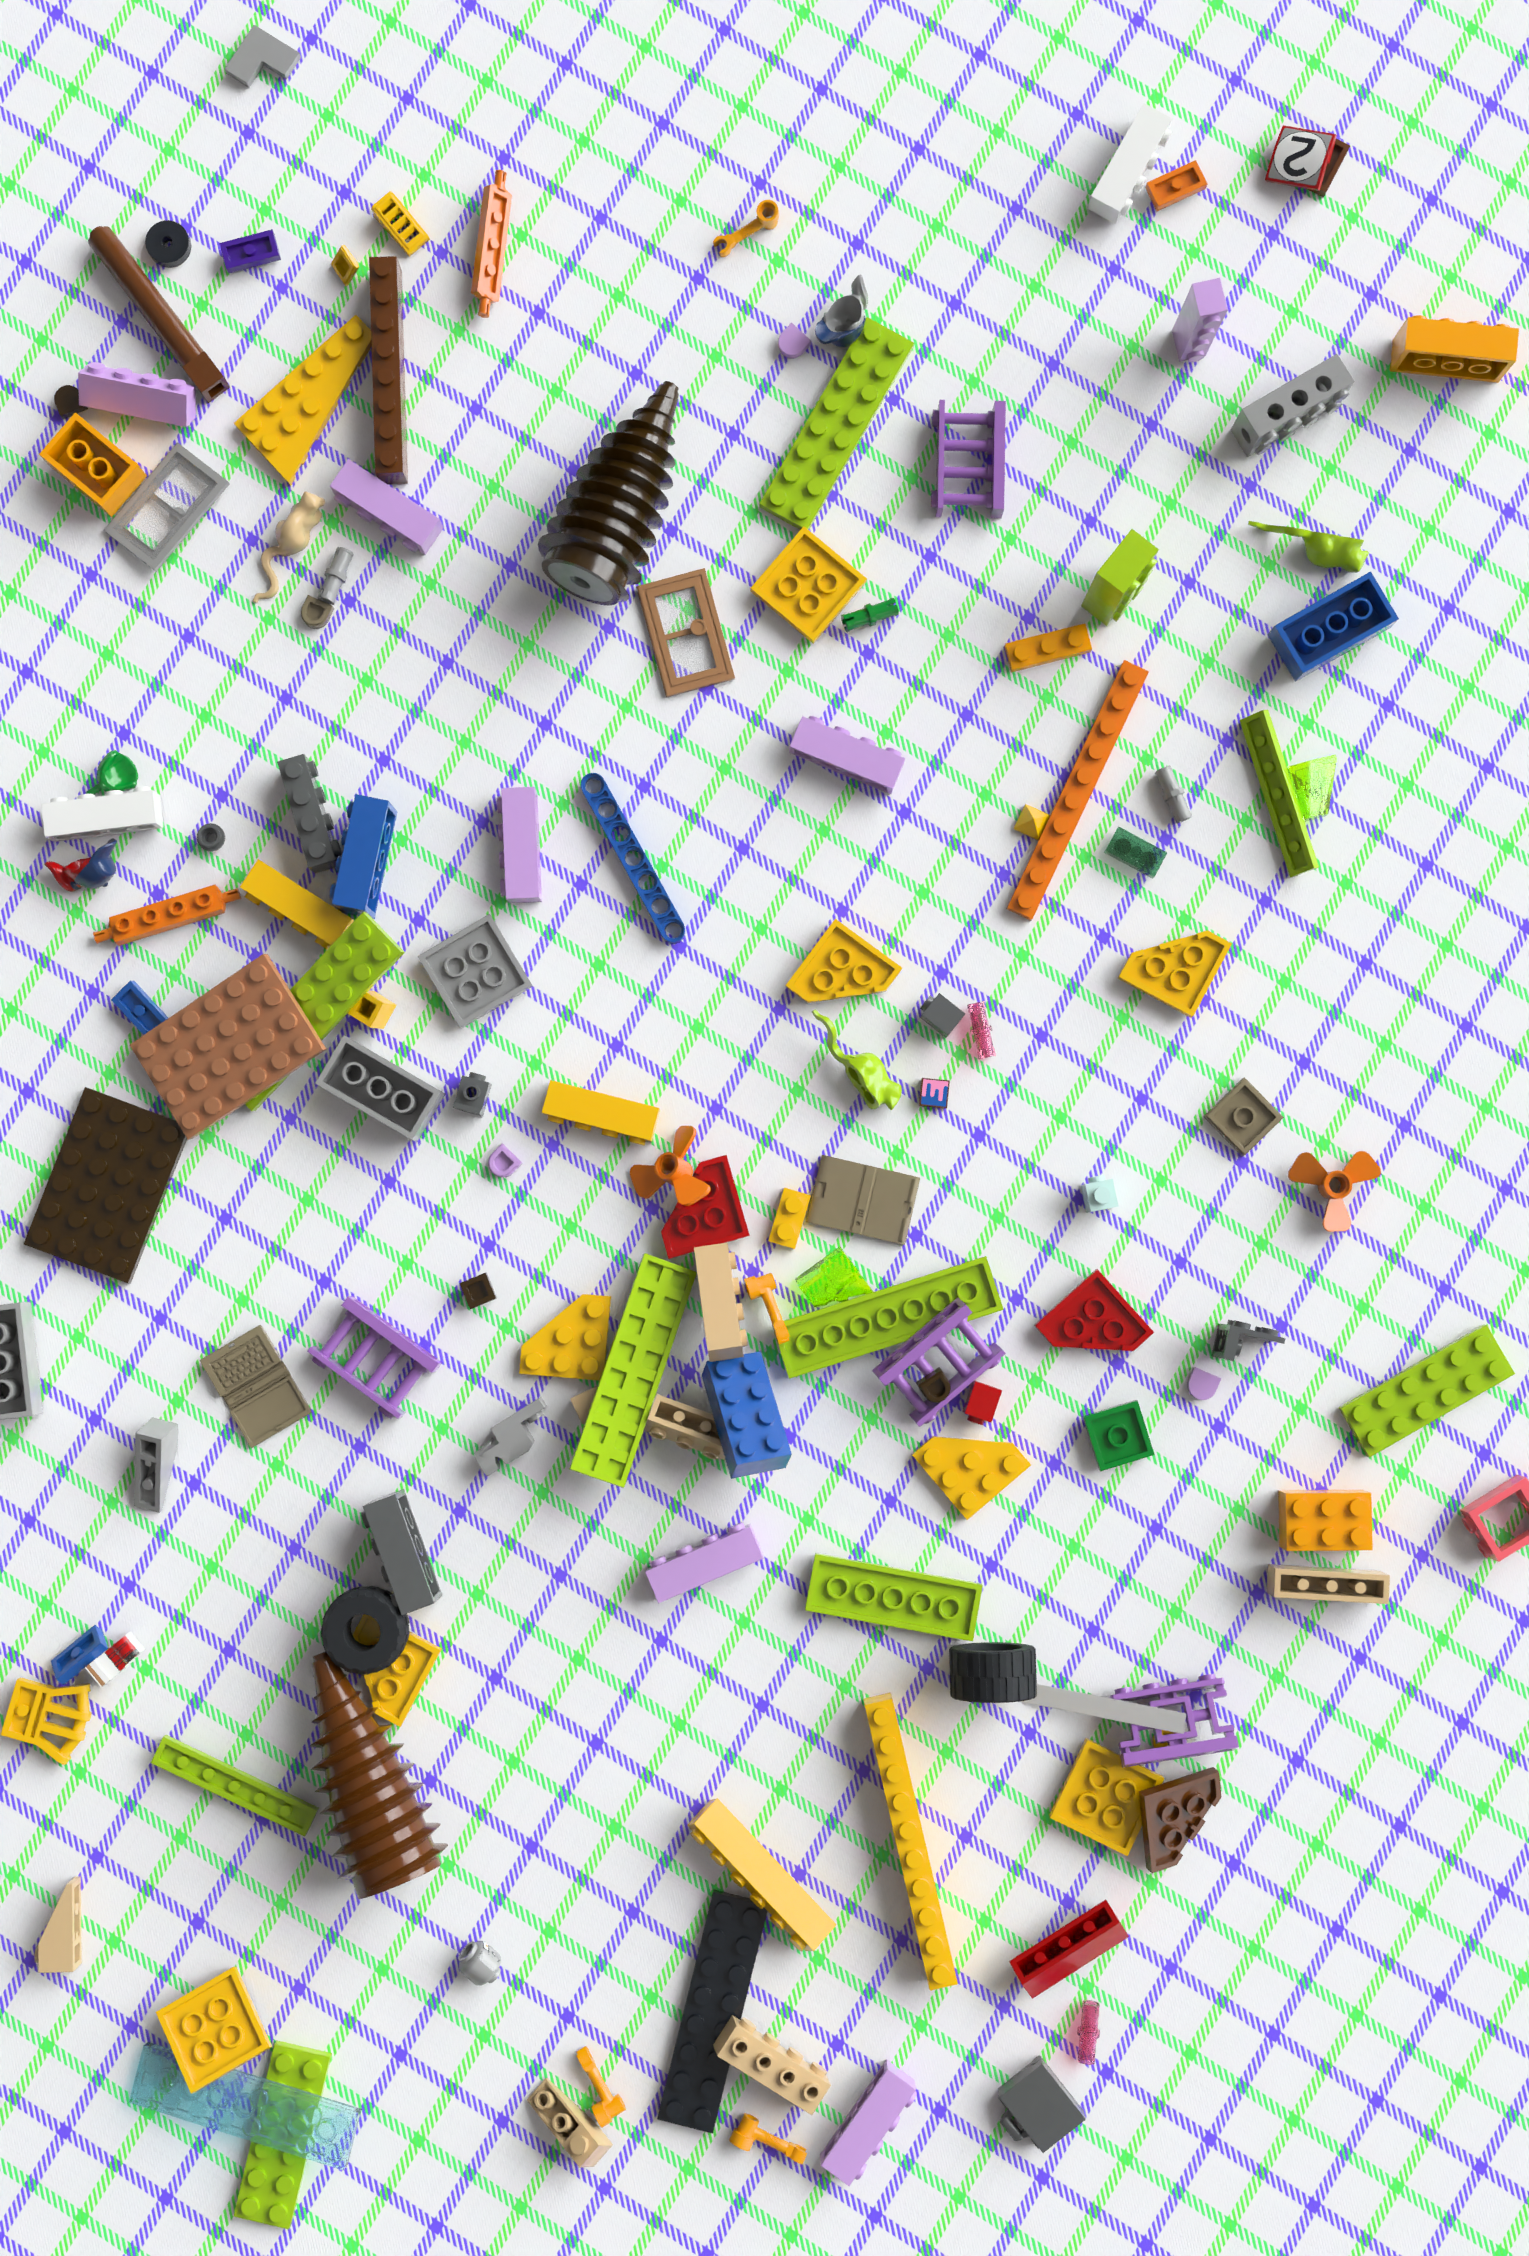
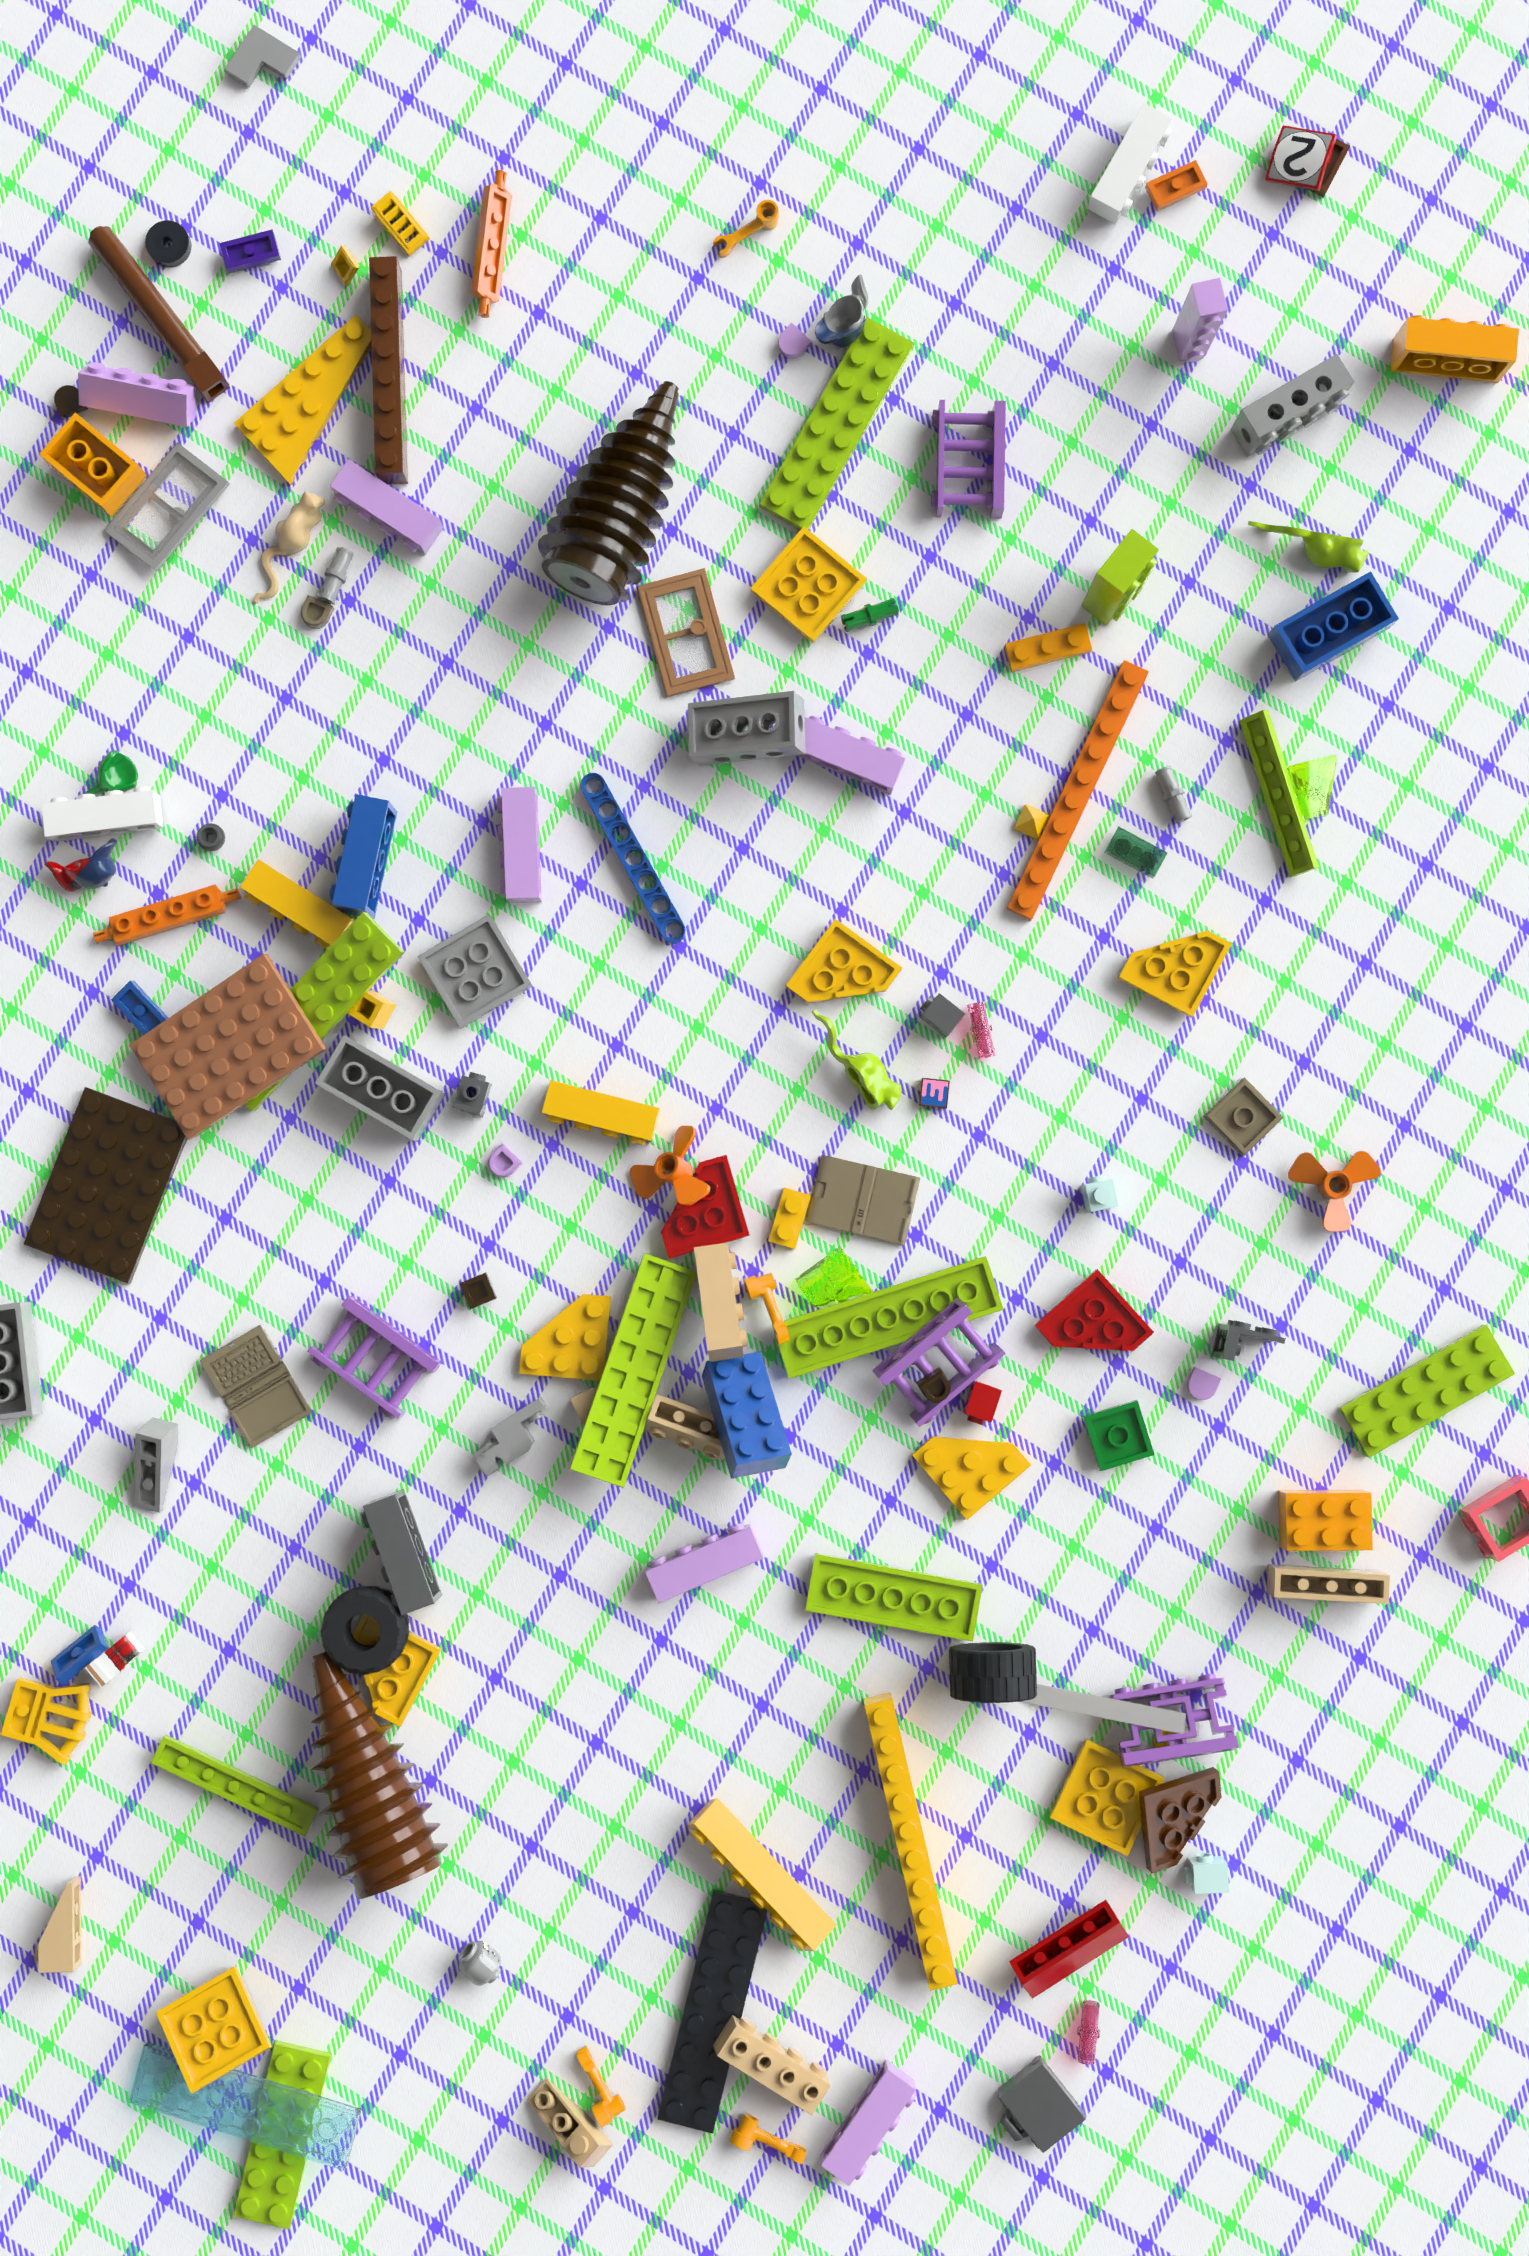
dark grey brick [277,754,342,873] -> none
none -> light grey brick [688,691,806,766]
none -> light aqua brick [1184,1853,1229,1894]

